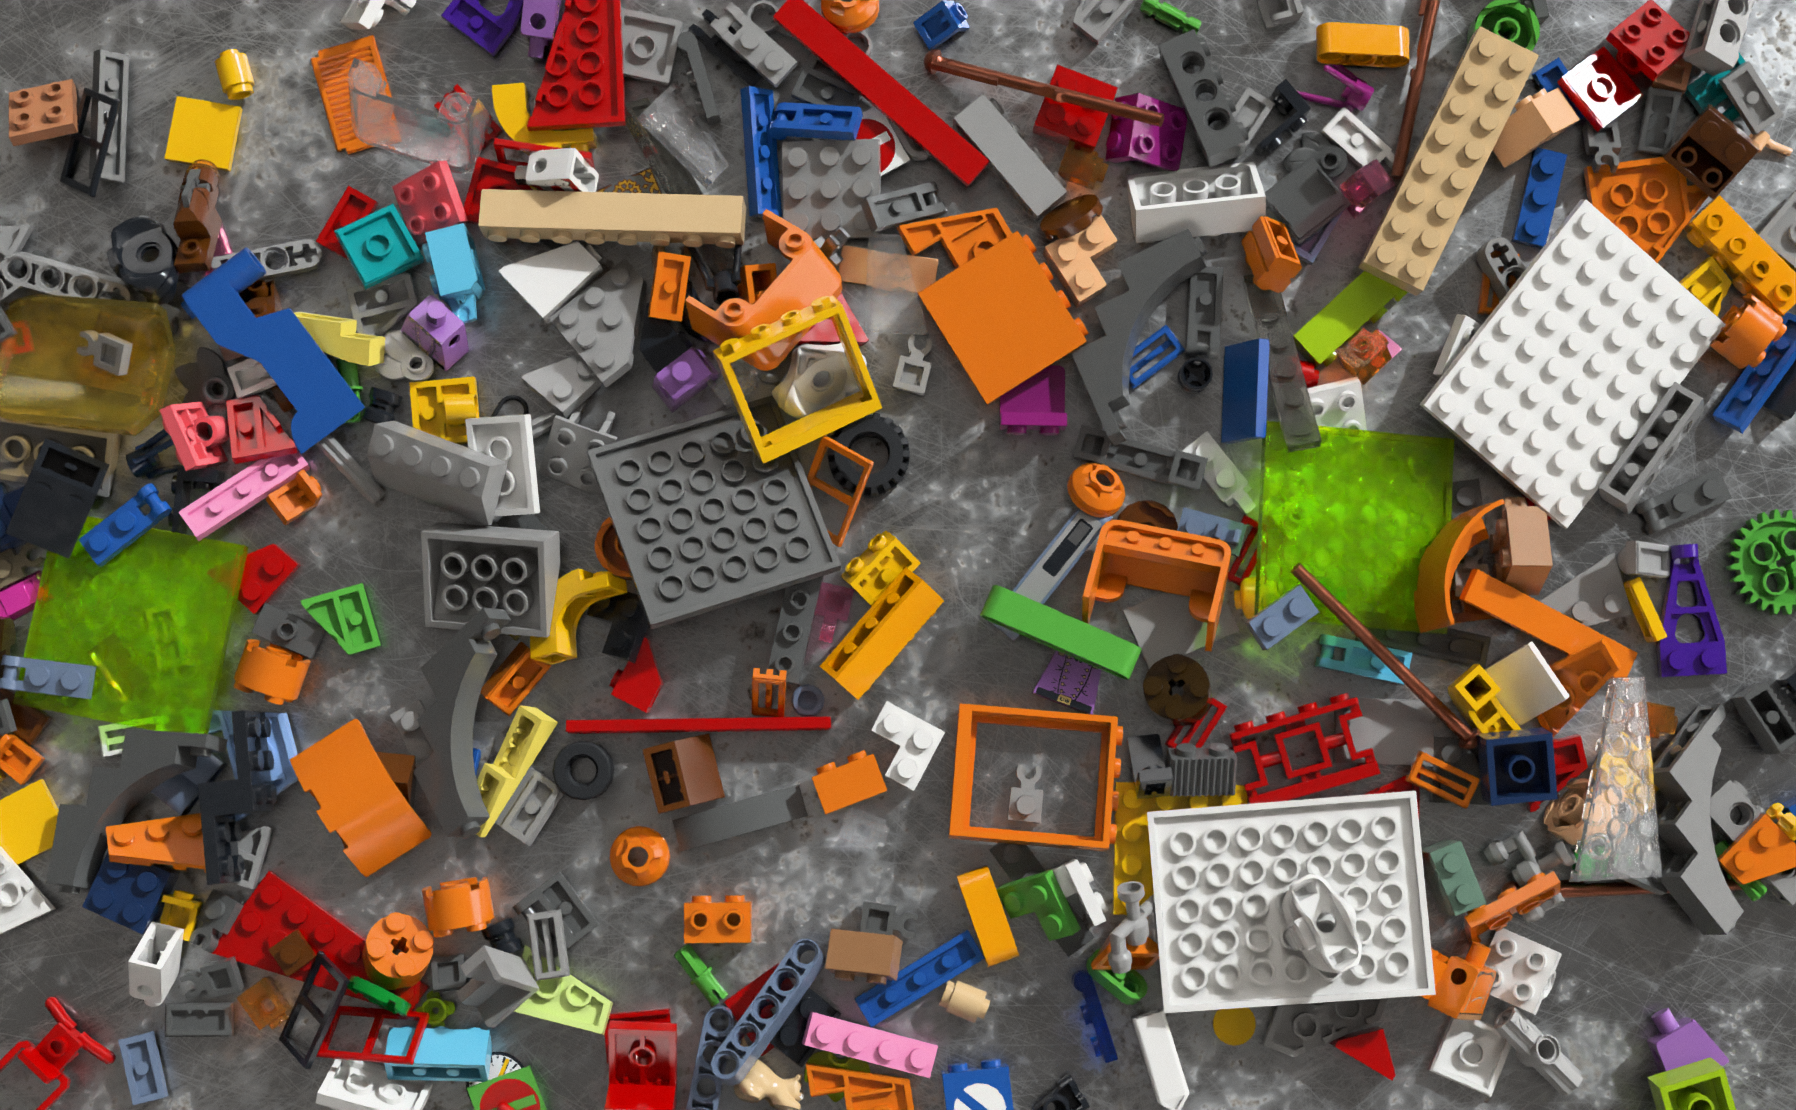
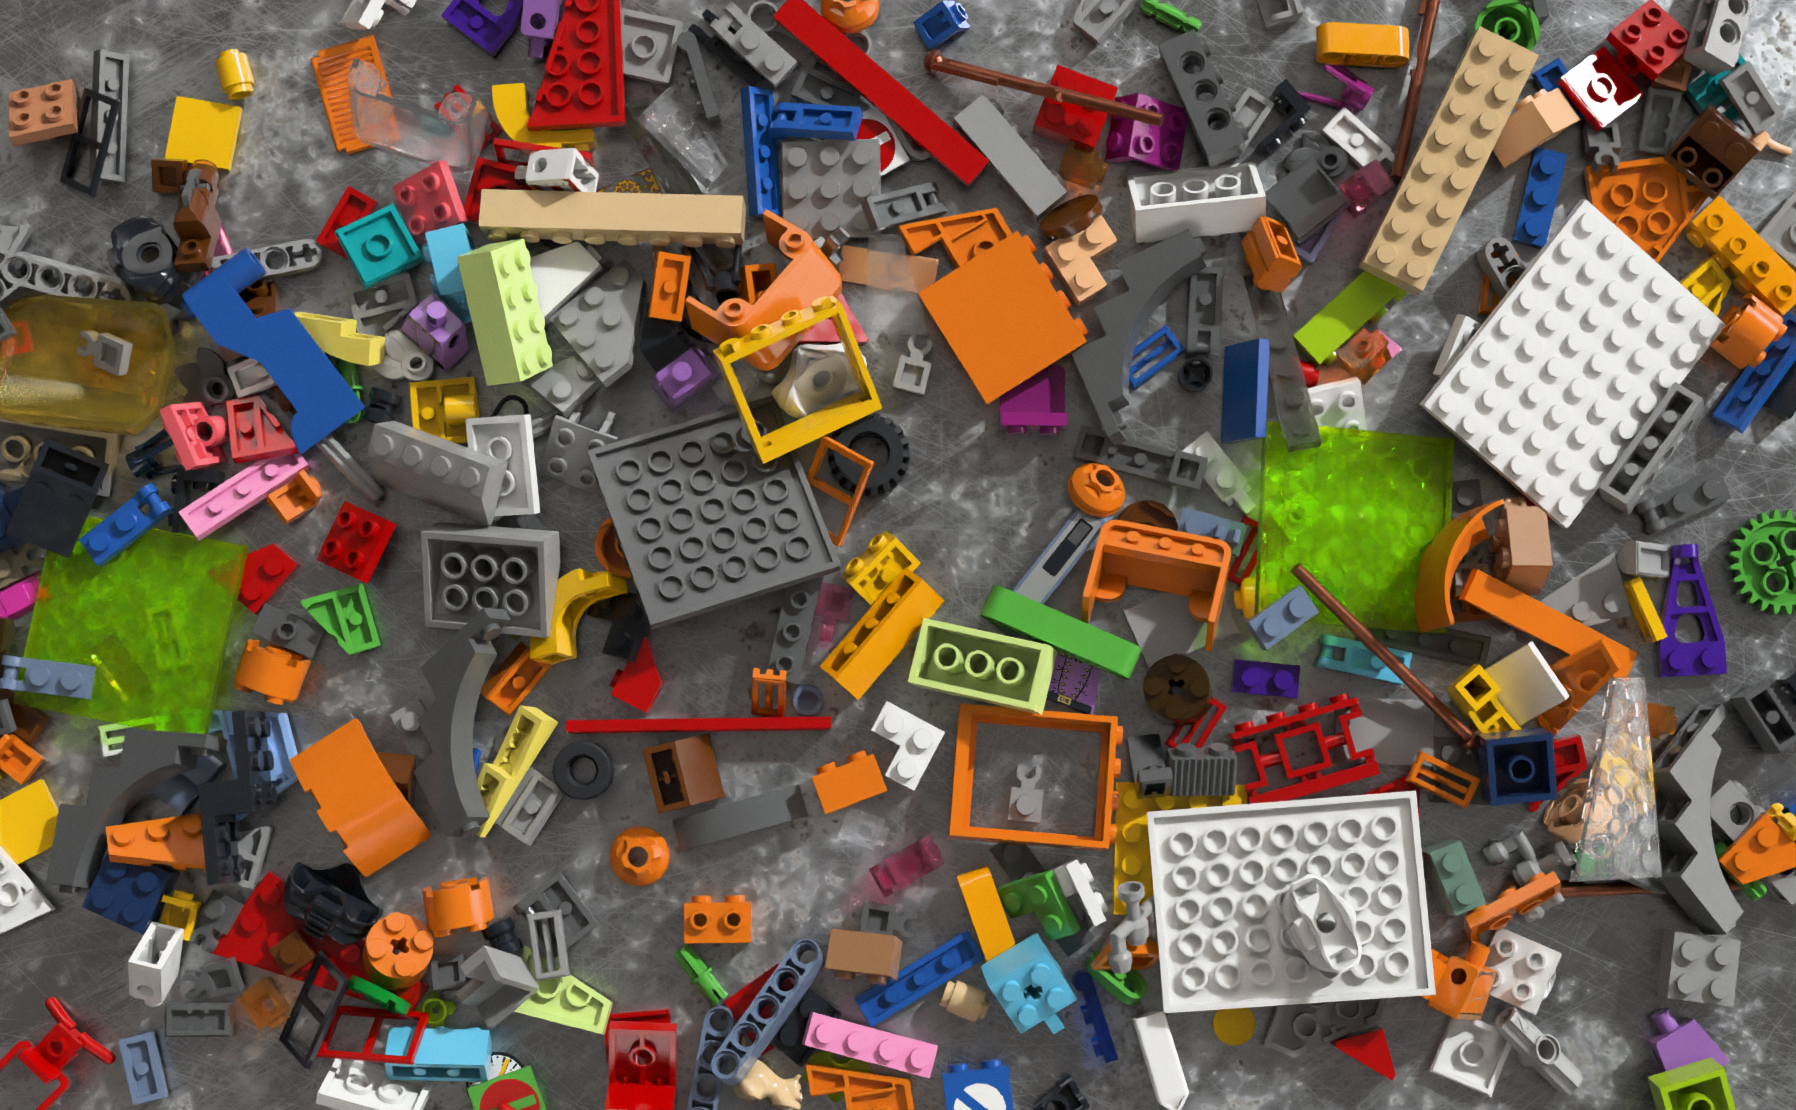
none -> reddish brown plate [151,158,188,194]
none -> black piece [284,862,383,945]
none -> red plate [316,501,396,584]
none -> yellowish green brick [457,239,553,386]
none -> clear pink brick [868,835,946,898]
none -> yellowish green brick [908,618,1058,715]
none -> medium azure hinge [980,932,1078,1034]
none -> dark purple plate [1231,659,1300,699]
none -> light grey brick [1656,929,1741,1007]

